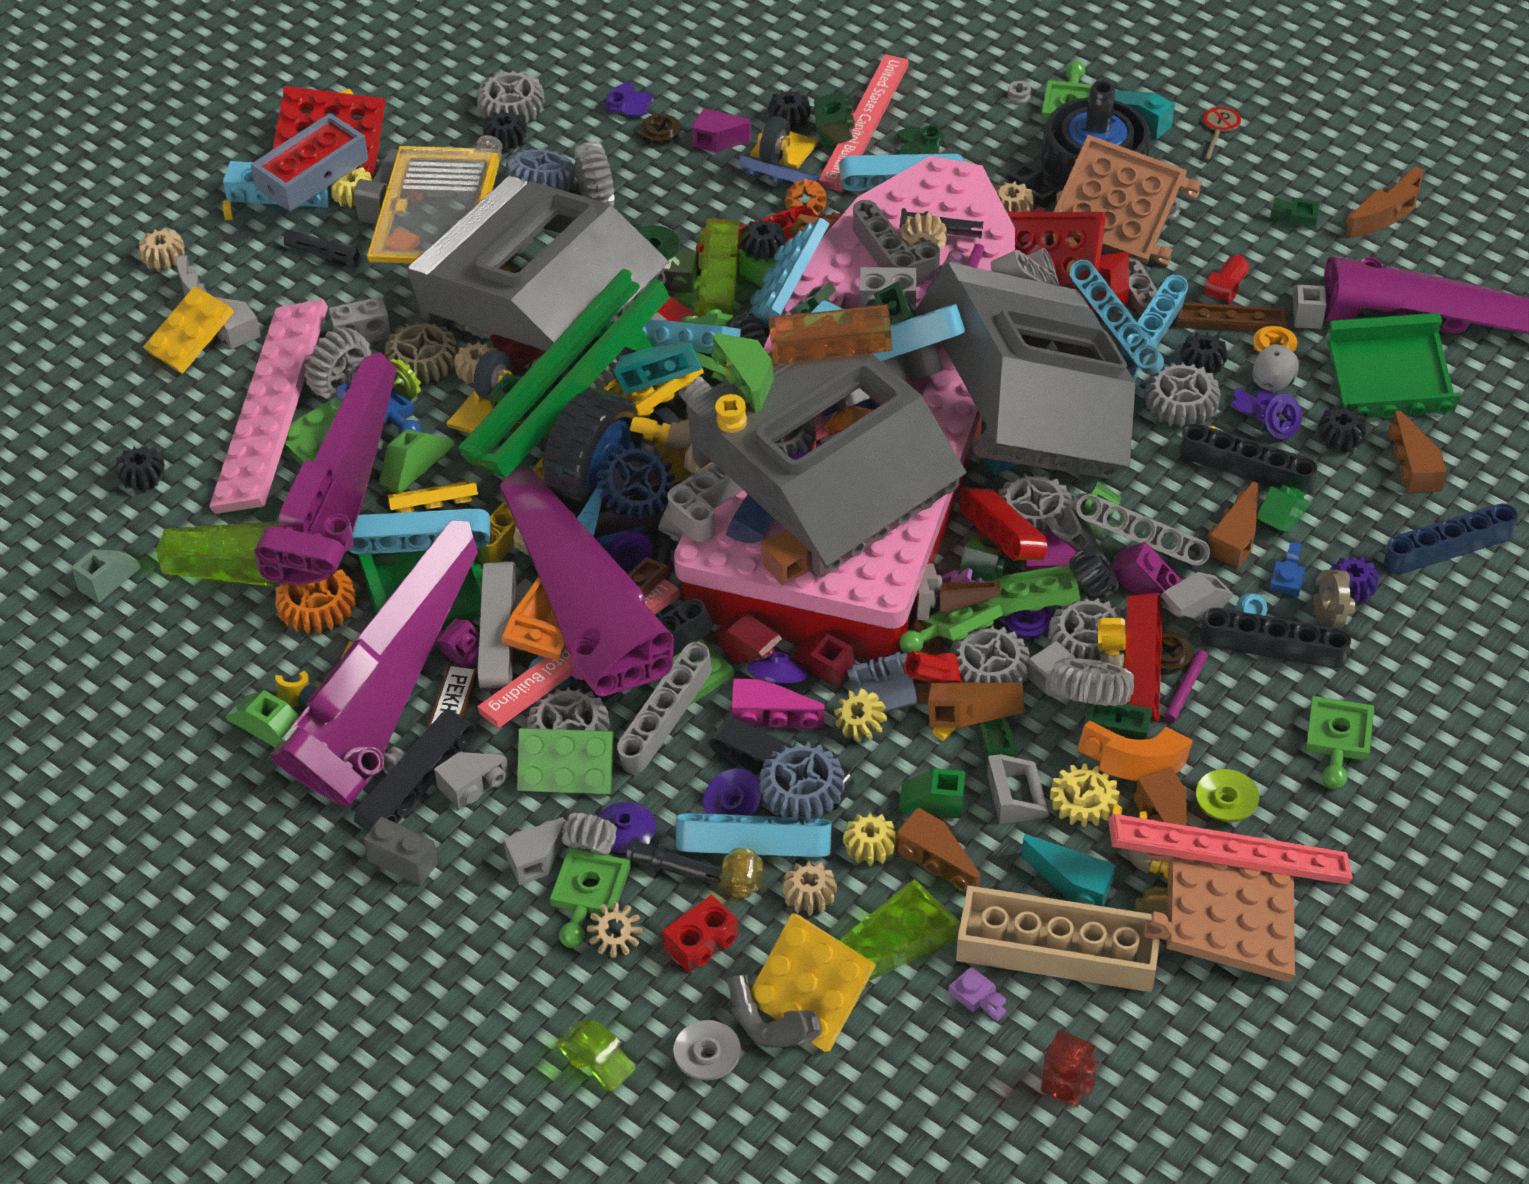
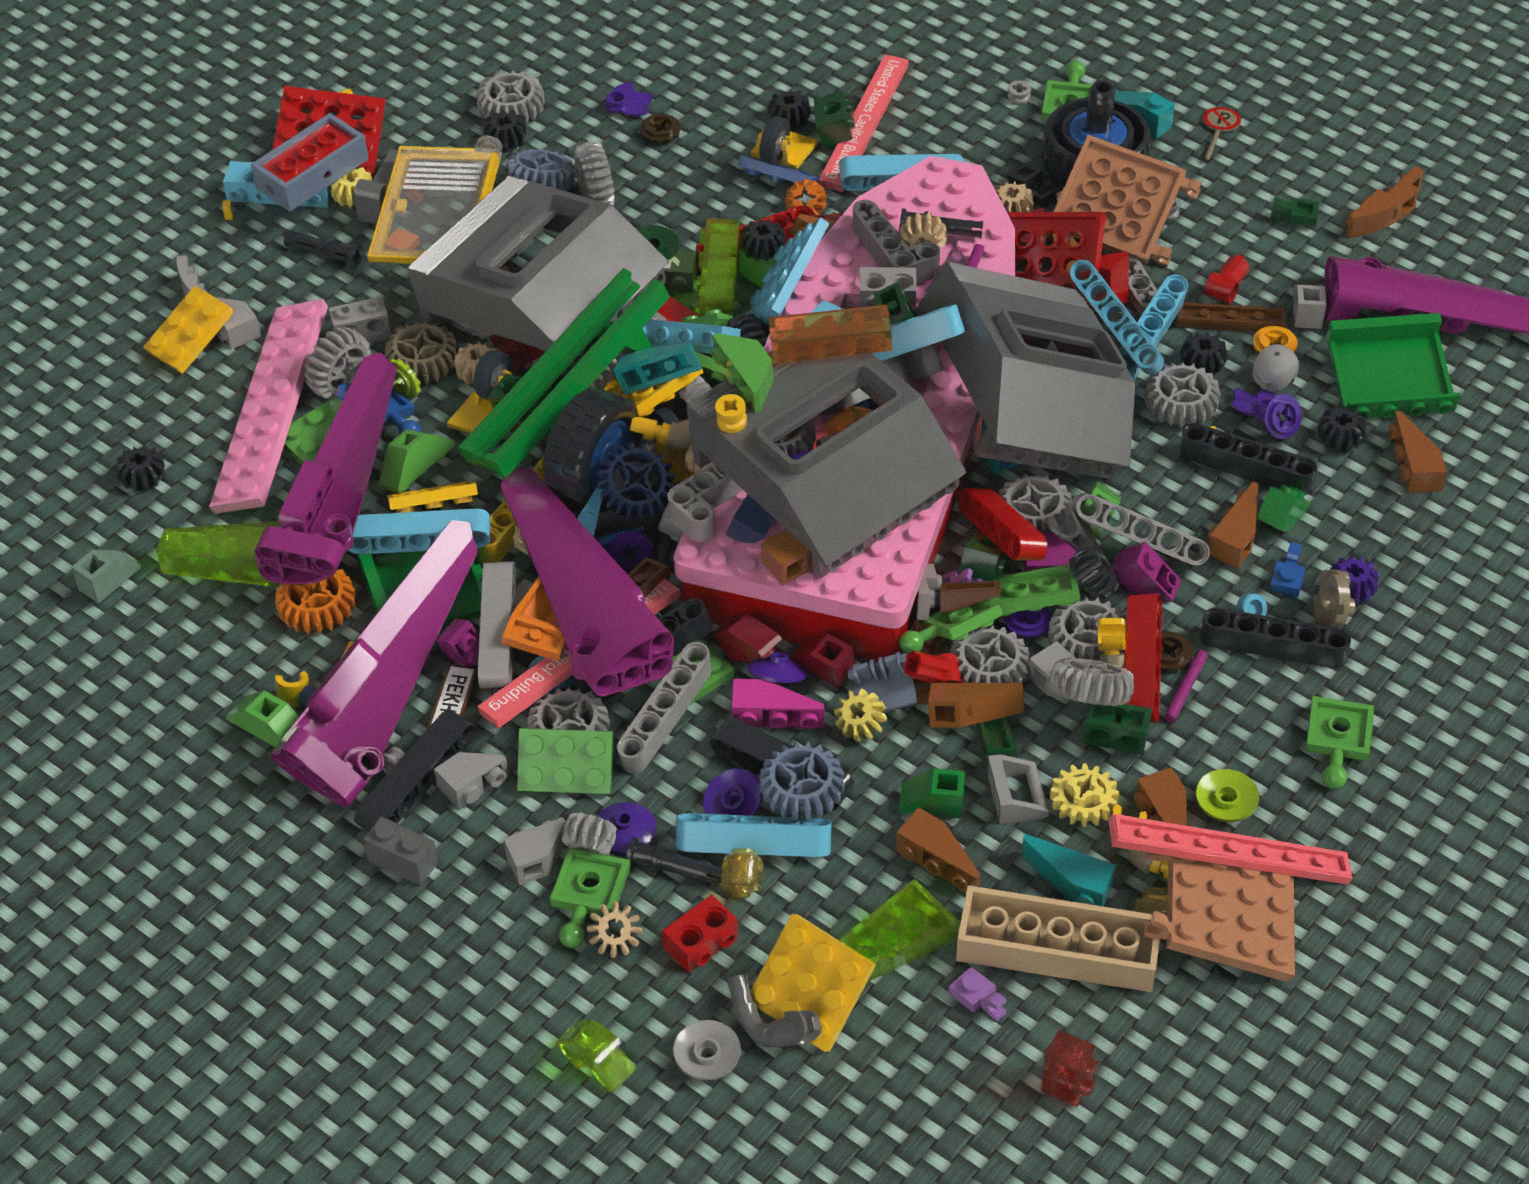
tan gear [139,228,185,272] -> none
magenta slope [692,108,751,152] -> none
tan gear [782,860,837,916] -> none
dark green plate [790,281,836,320] -> none
light yellow gear [843,811,897,867] -> none
dark green plate [896,125,944,155] -> none
yellow piece [932,727,956,741] -> none
light grey beam [991,248,1059,286] -> none
orange arch [1077,721,1193,781] -> none
light grey slope [1160,572,1233,621] -> none
dark blue beam [1383,503,1518,575] -> none

